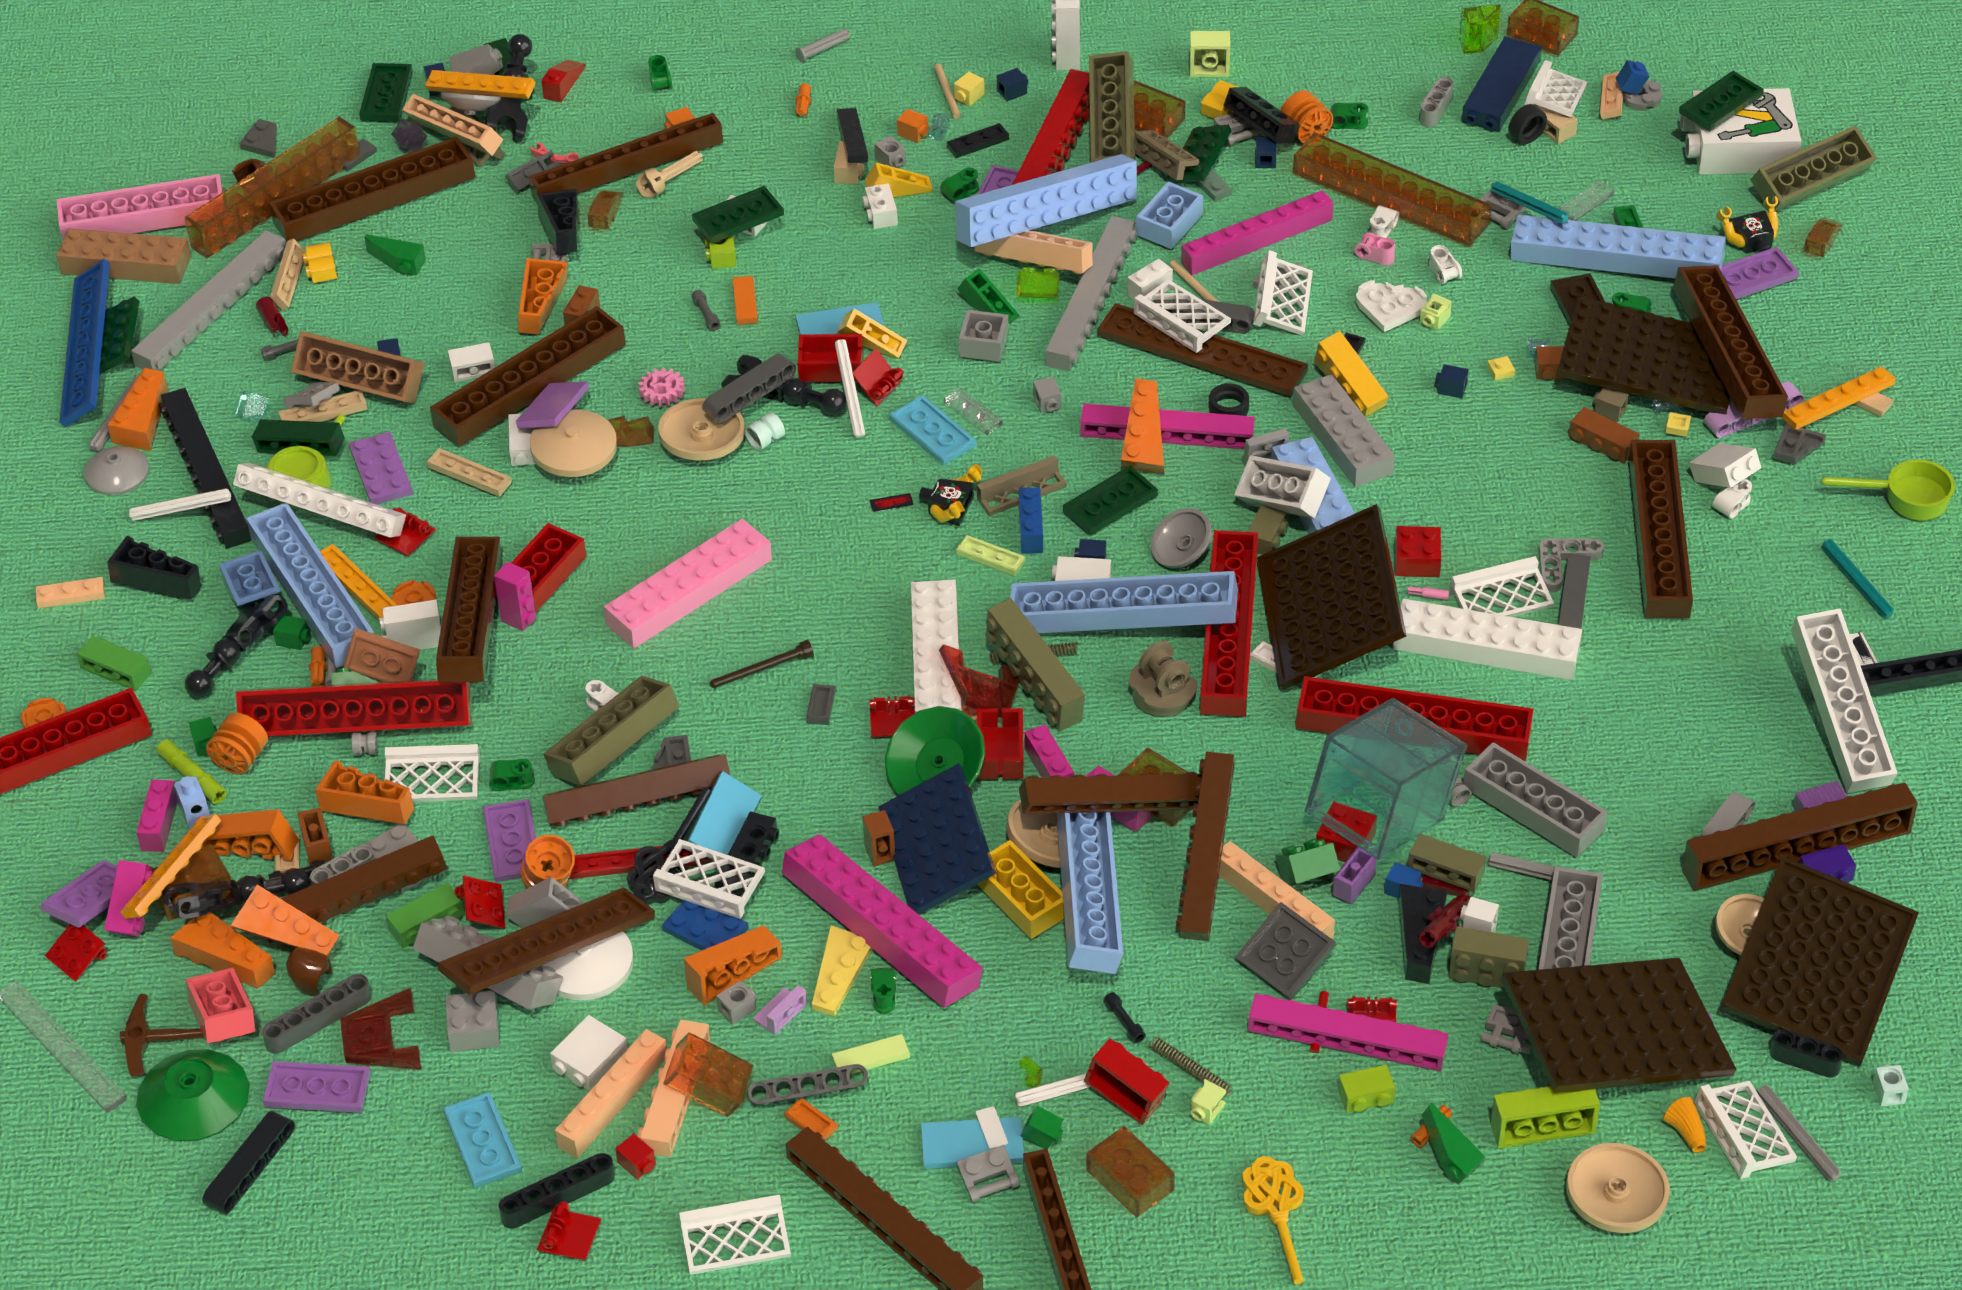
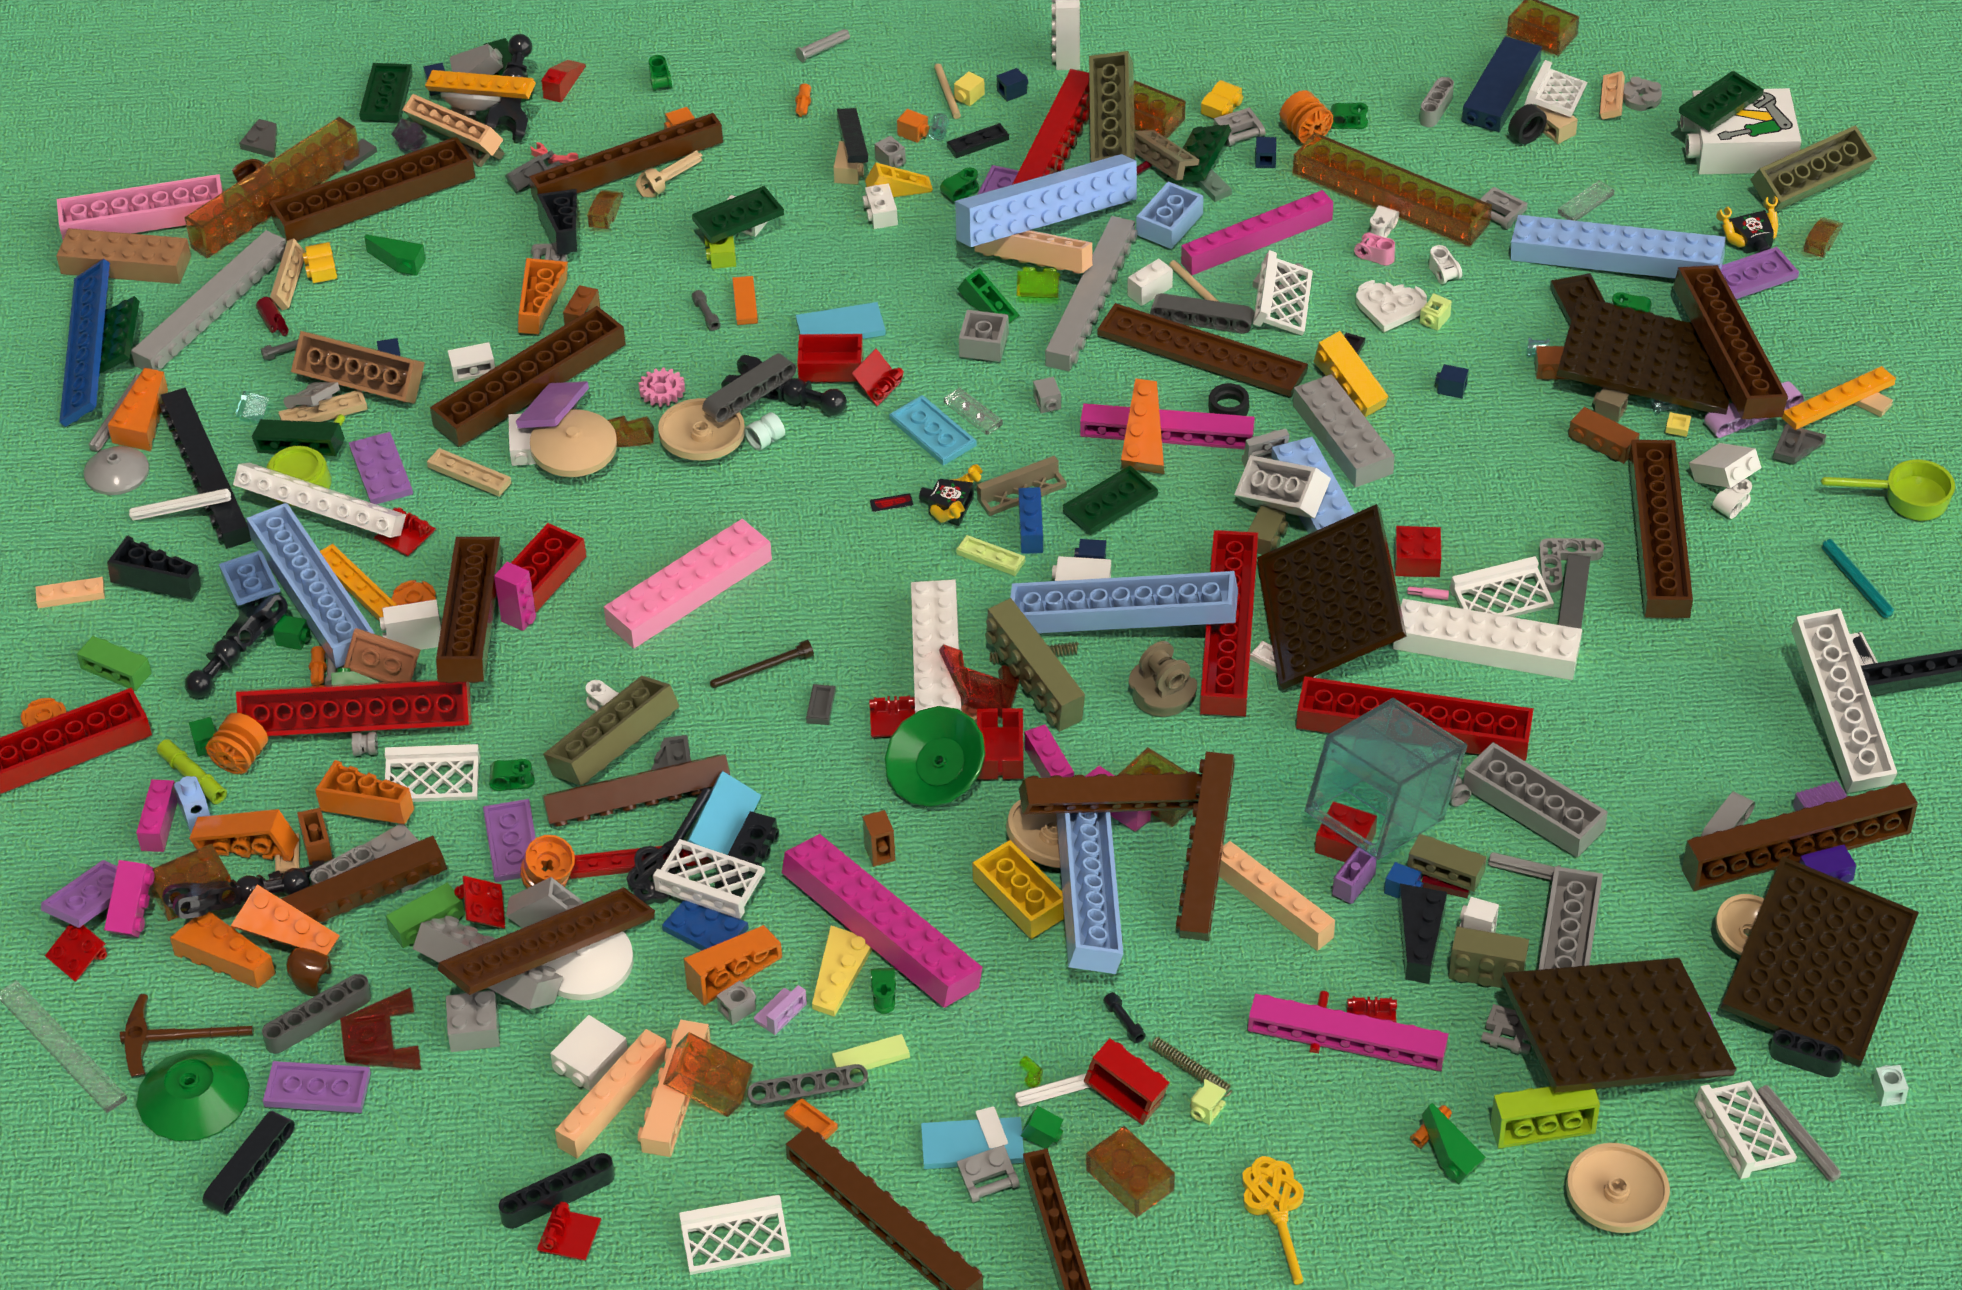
light orange plate [120,814,221,919] -> none
coral brick [186,968,255,1044] -> none
medium azure tile [443,1092,522,1188] -> none
red brick [615,1134,656,1180] -> none
white axle [835,339,865,438] -> none
yellow slope [837,309,907,359] -> none
dark blue plate [879,763,997,915] -> none
white fence [1134,279,1231,353] -> none
light grey dish [1151,508,1212,568] -> none
yellowish green brick [1190,31,1230,77] -> none
black brick [1223,87,1299,143] -> none
dark grey plate [1235,902,1337,1000] -> none
brick [1275,839,1340,884] -> none
lime brick [1338,1065,1396,1113] -> none
dark red piece [1419,890,1472,947] -> none
clear neon green slope [1459,5,1501,54] -> none
light yellow plate [1487,356,1515,380] -> none
teal axle [1491,181,1569,224] -> none
green plate [1613,205,1643,228] -> none
blue brick [1616,60,1649,95] -> none
light orange piece [1663,1097,1707,1153] -> none

